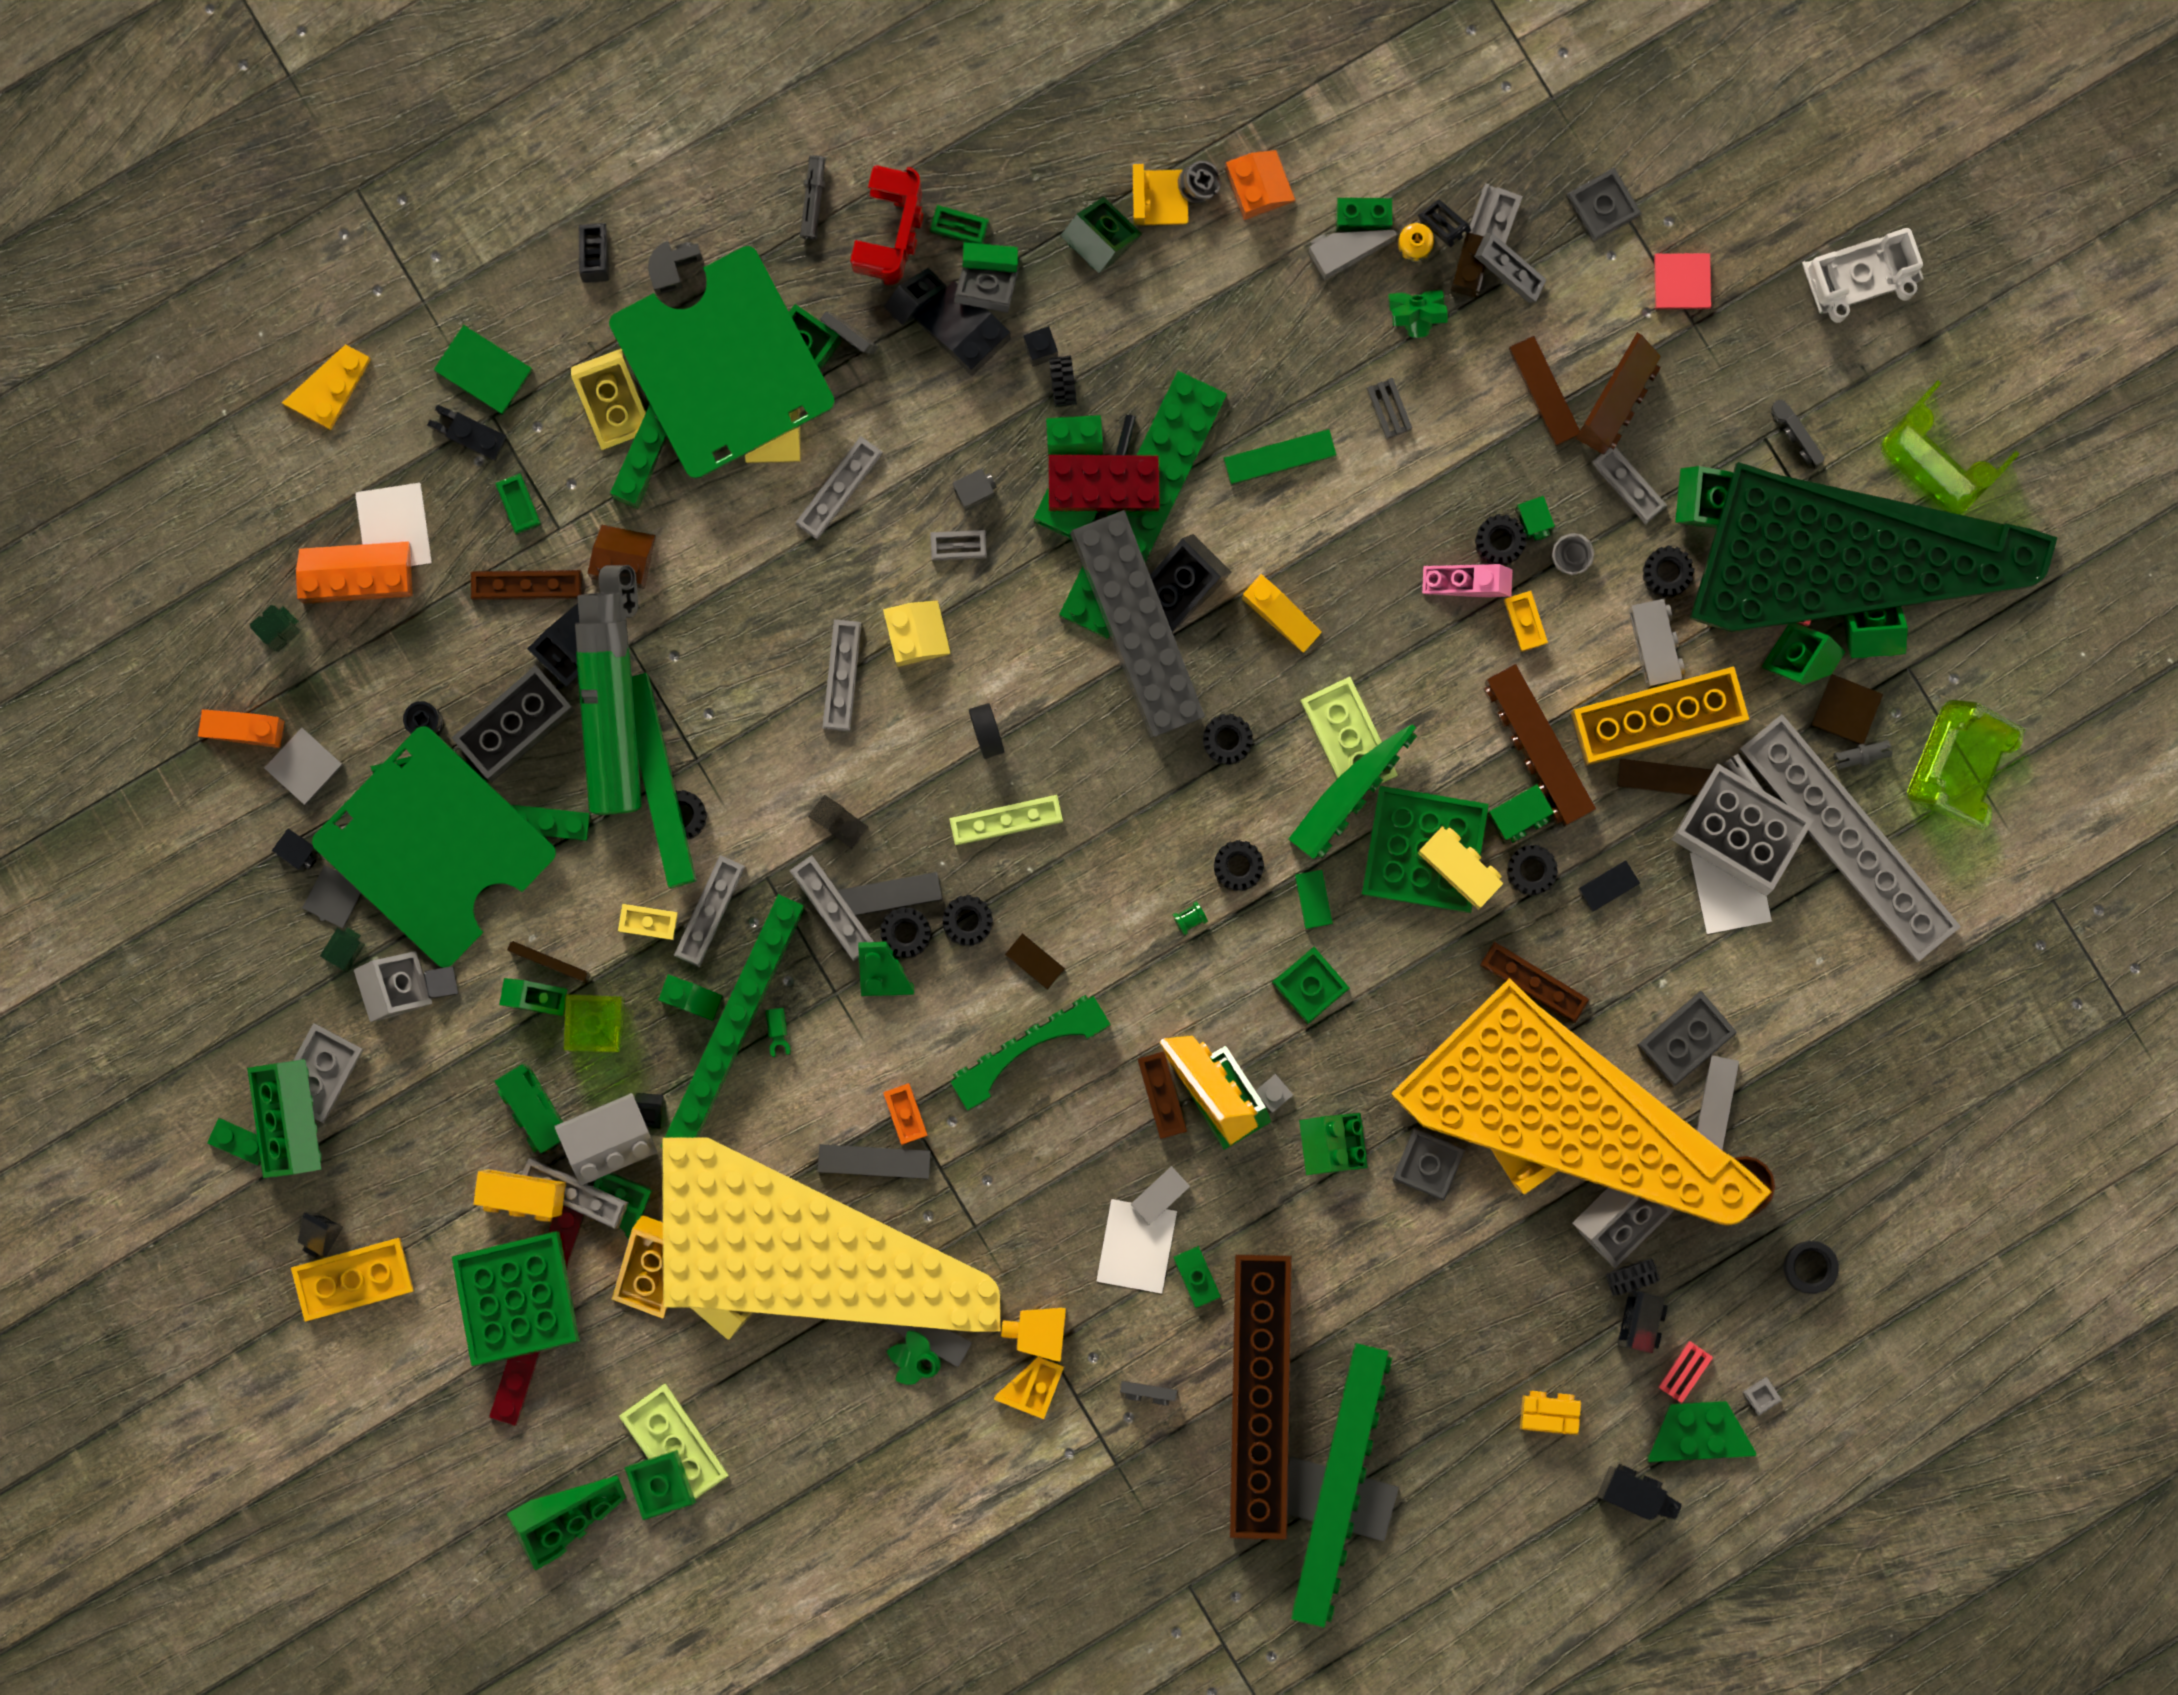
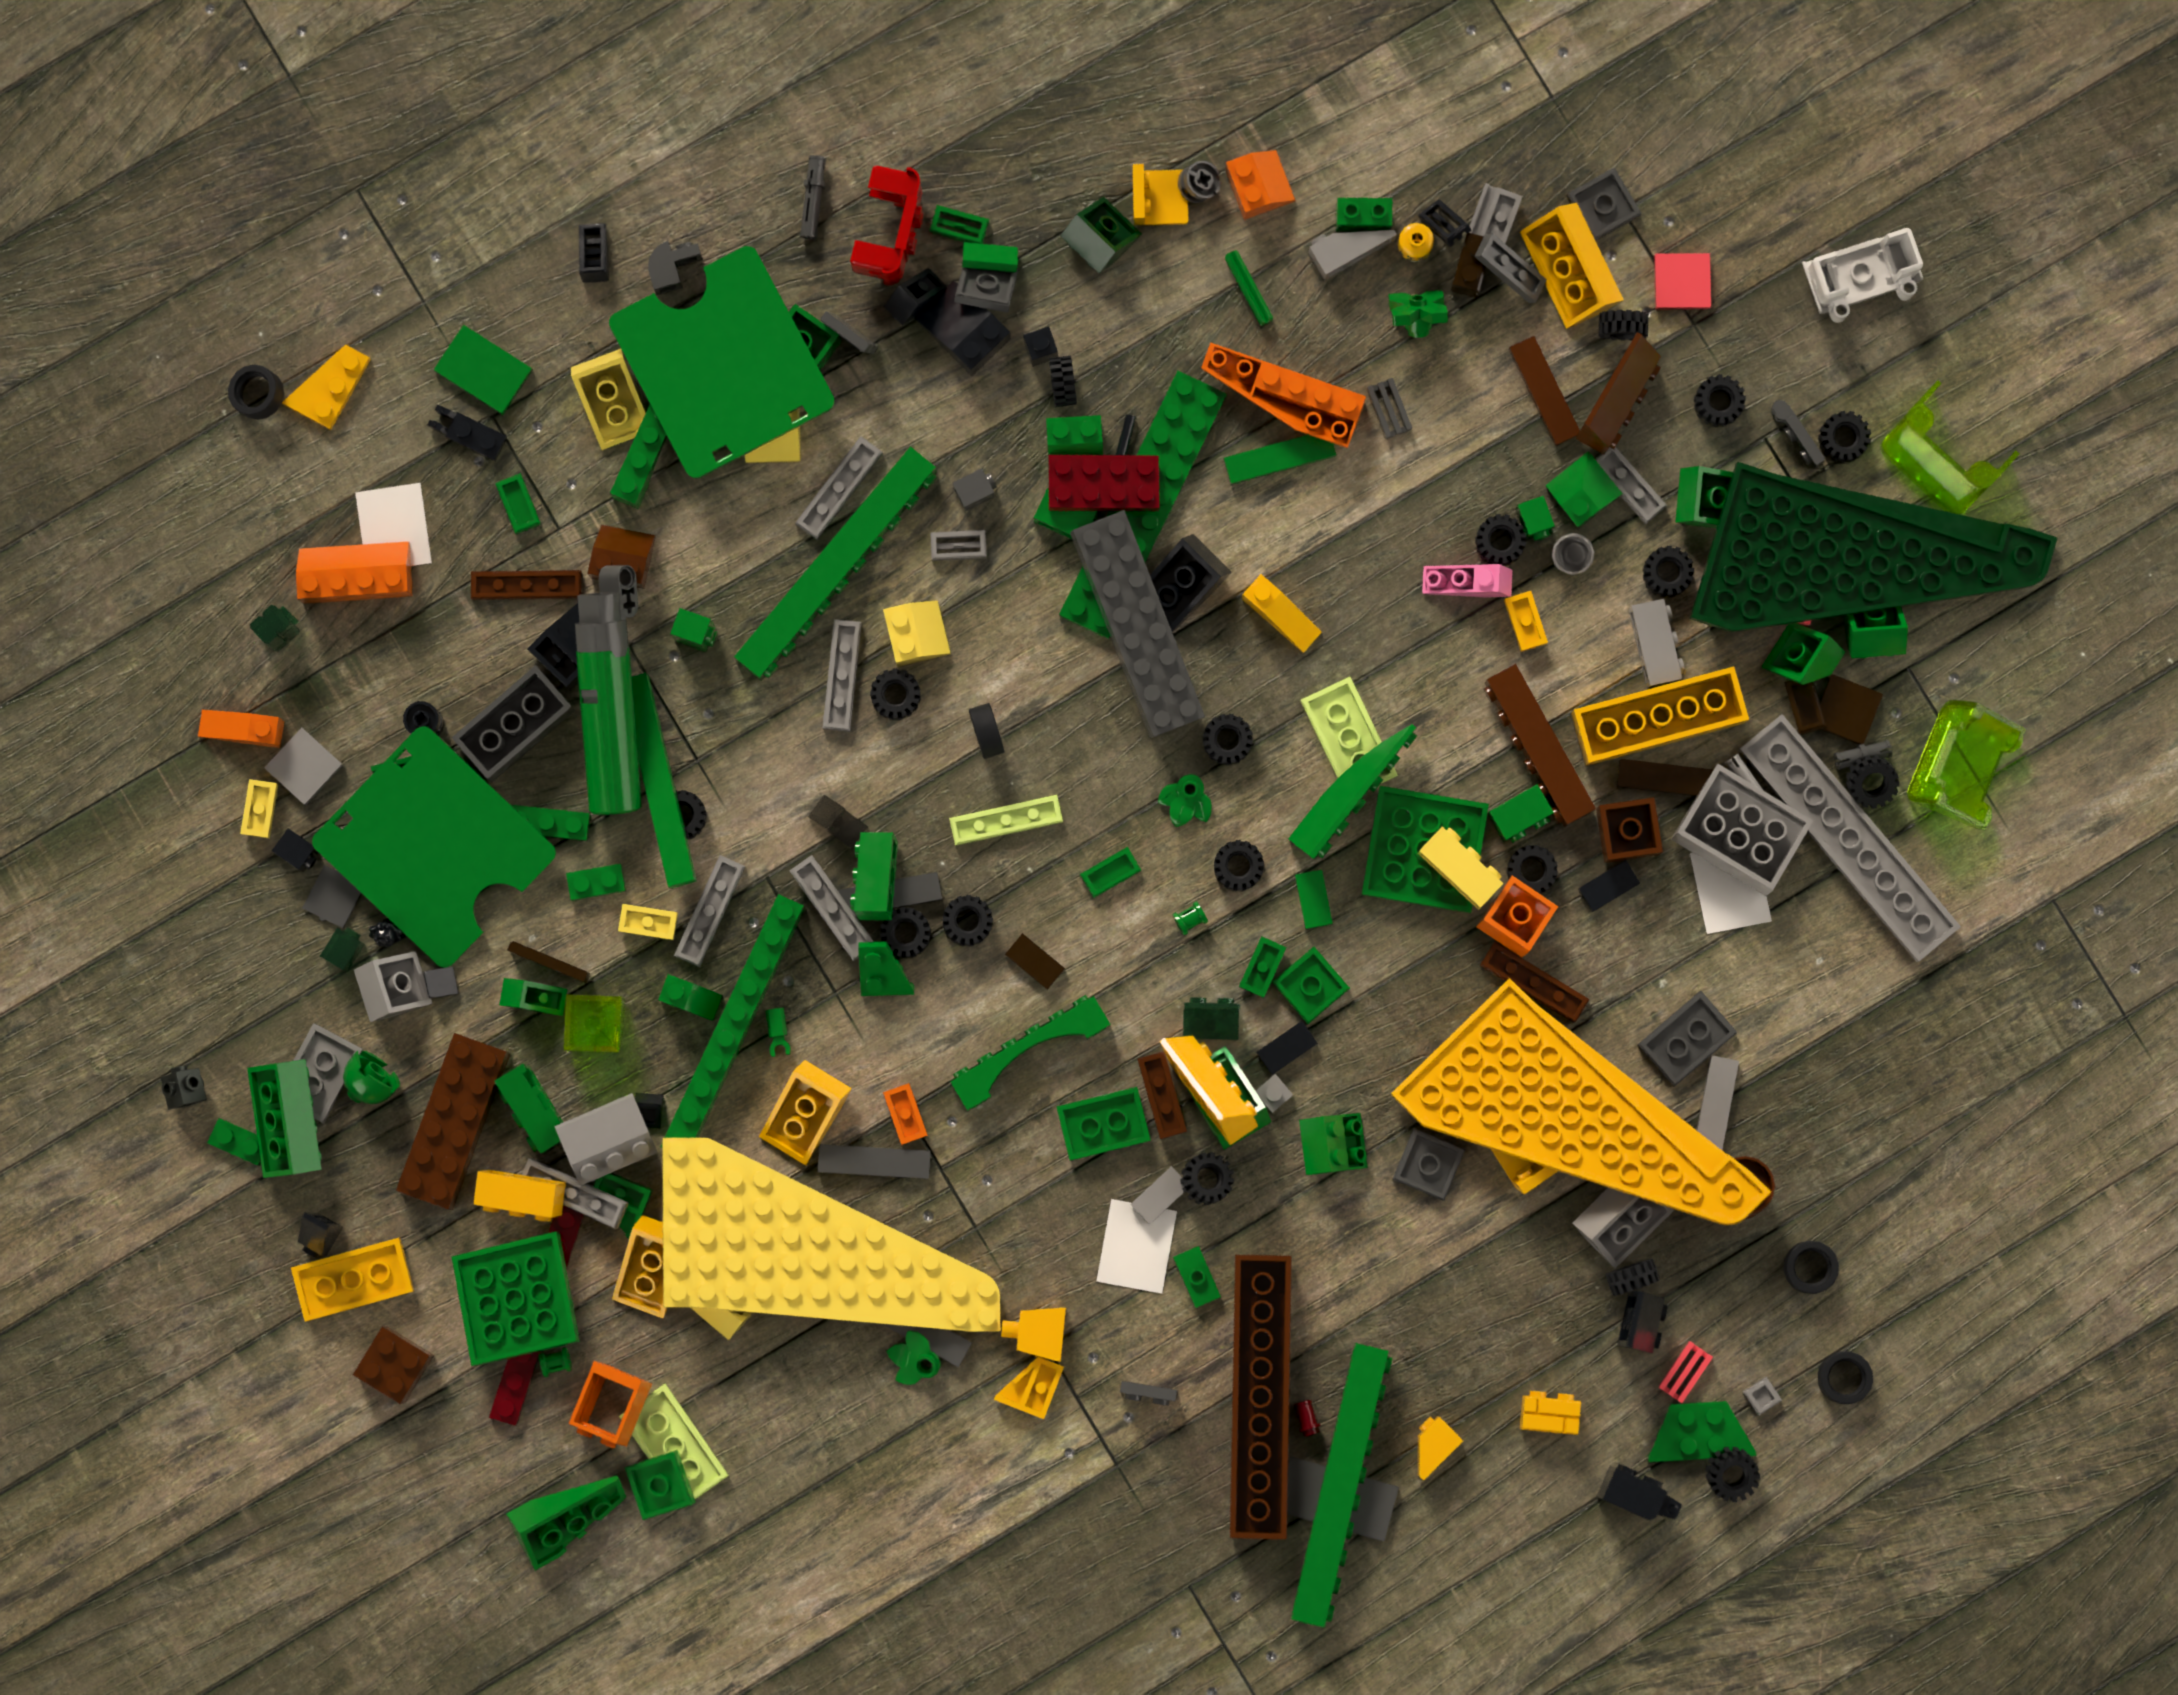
none -> pearl dark grey brick [161,1065,206,1110]
none -> black tyre [228,364,284,420]
none -> light yellow plate [240,779,279,839]
none -> green cylinder [343,1050,400,1105]
none -> reddish brown brick [353,1326,434,1404]
none -> black plant [369,918,402,947]
none -> reddish brown brick [396,1033,511,1210]
none -> green bush [539,1347,572,1377]
none -> green plate [566,864,626,901]
none -> orange window [569,1361,652,1449]
none -> green brick [670,608,718,652]
none -> green brick [734,446,937,681]
none -> yellow slope [759,1060,852,1165]
none -> green brick [850,832,898,920]
none -> black tyre [870,668,921,720]
none -> green plate [1057,1087,1151,1161]
none -> green tile [1080,847,1142,898]
none -> green plate [1158,774,1212,827]
none -> black tyre [1180,1152,1234,1205]
none -> clear green bracket [1183,998,1240,1040]
none -> orange wedge [1201,342,1366,448]
none -> green axle [1225,250,1273,326]
none -> green plate [1239,936,1287,999]
none -> black tile [1256,1021,1318,1075]
none -> dark red pin [1294,1400,1321,1437]
none -> yellow slope [1418,1416,1463,1481]
none -> orange slope [1476,875,1558,958]
none -> yellow slope [1520,203,1624,329]
none -> green slope [1545,451,1623,528]
none -> reddish brown brick [1596,797,1663,863]
none -> black tyre [1599,310,1649,341]
none -> black tyre [1694,374,1746,427]
none -> black tyre [1705,1447,1760,1502]
none -> dark brown tile [1784,680,1827,736]
none -> black tyre [1817,1351,1873,1404]
none -> black tyre [1818,411,1871,463]
none -> black tyre [1846,755,1900,809]

